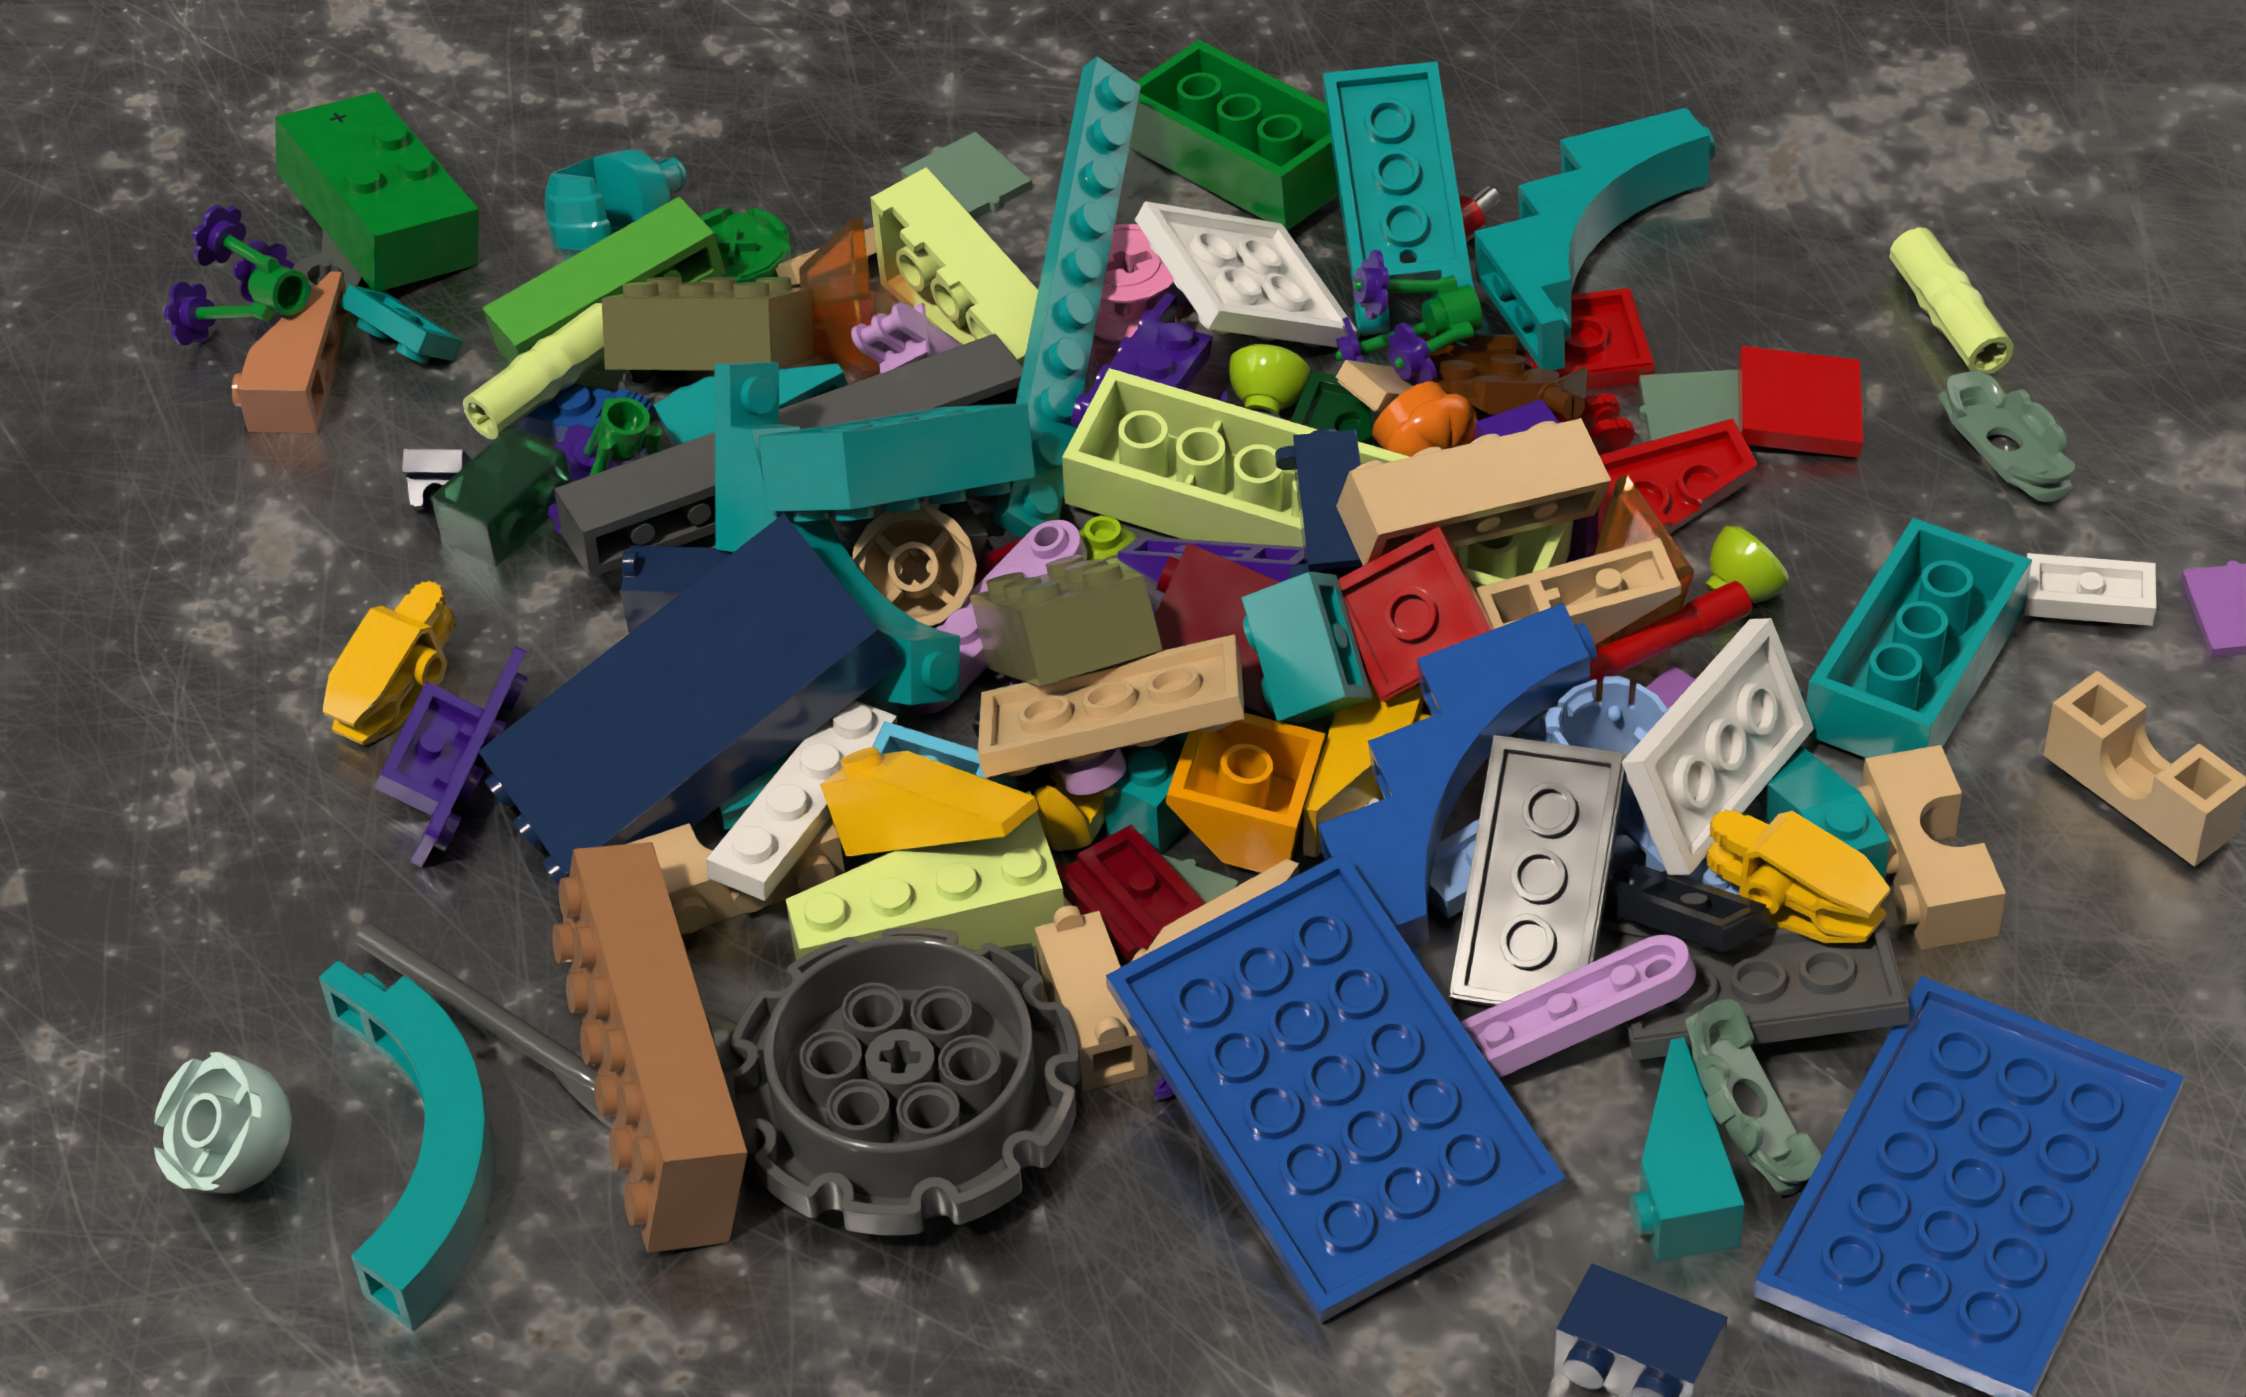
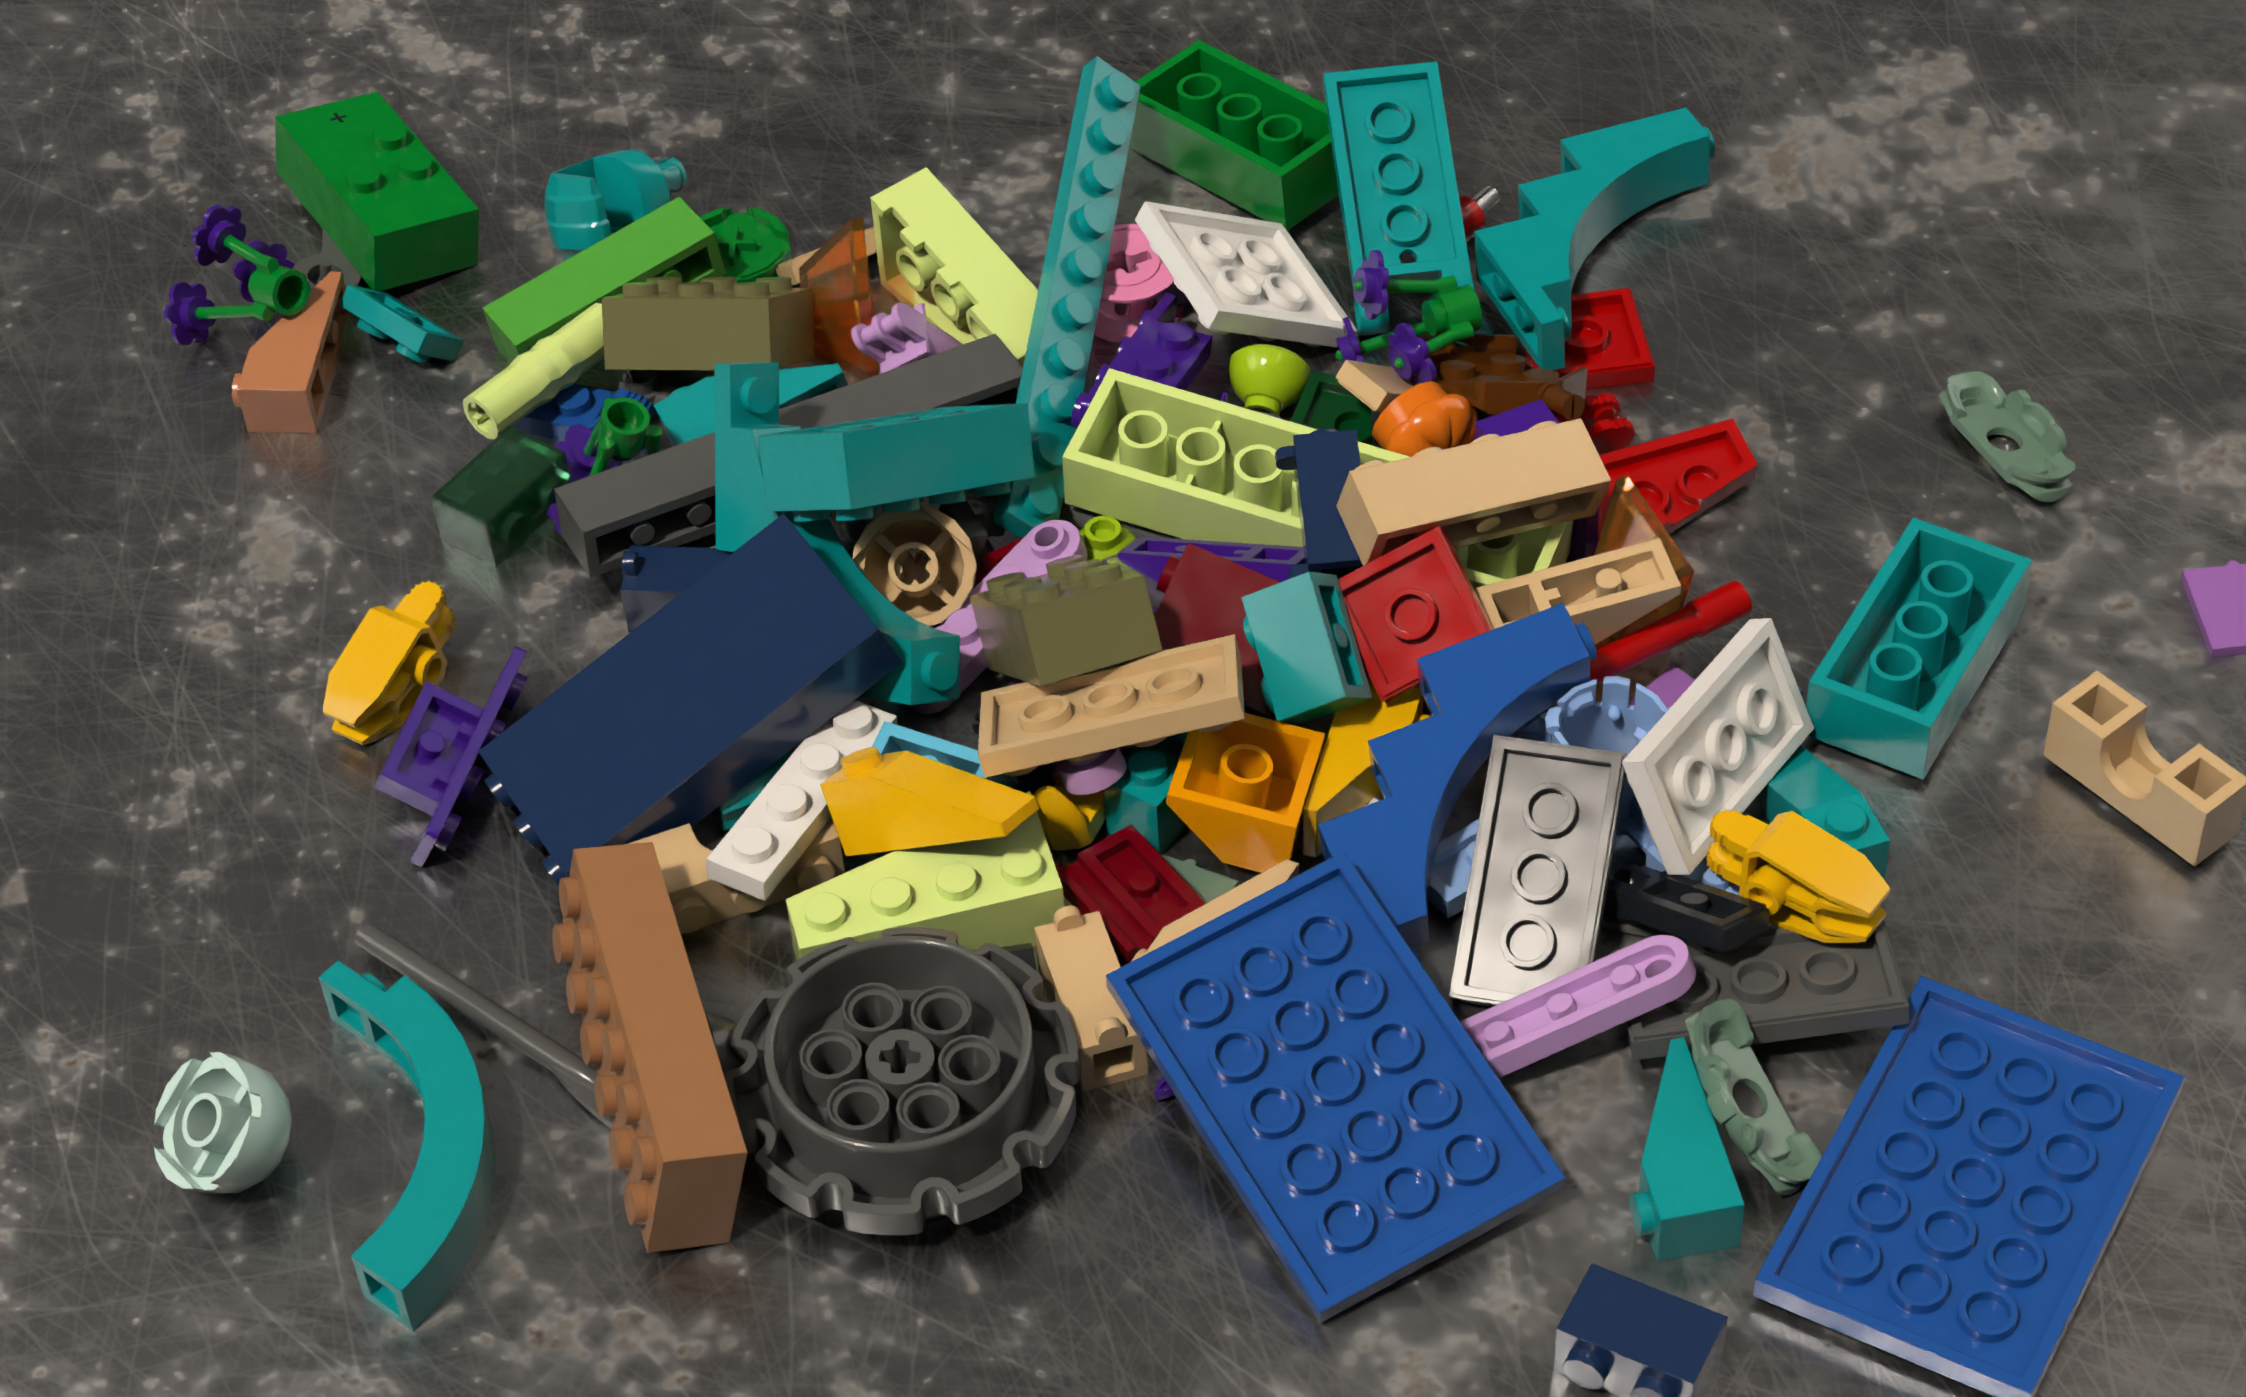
tile [402,449,476,512] -> none
sand green piece [900,131,1032,219] -> none
sand green piece [1639,369,1755,446] -> none
lime brick [1704,526,1789,604] -> none
red tile [1738,346,1863,458] -> none
tan arch [1855,745,2006,950] -> none
yellowish green axle [1889,227,2014,374] -> none
white plate [2024,553,2156,626] -> none

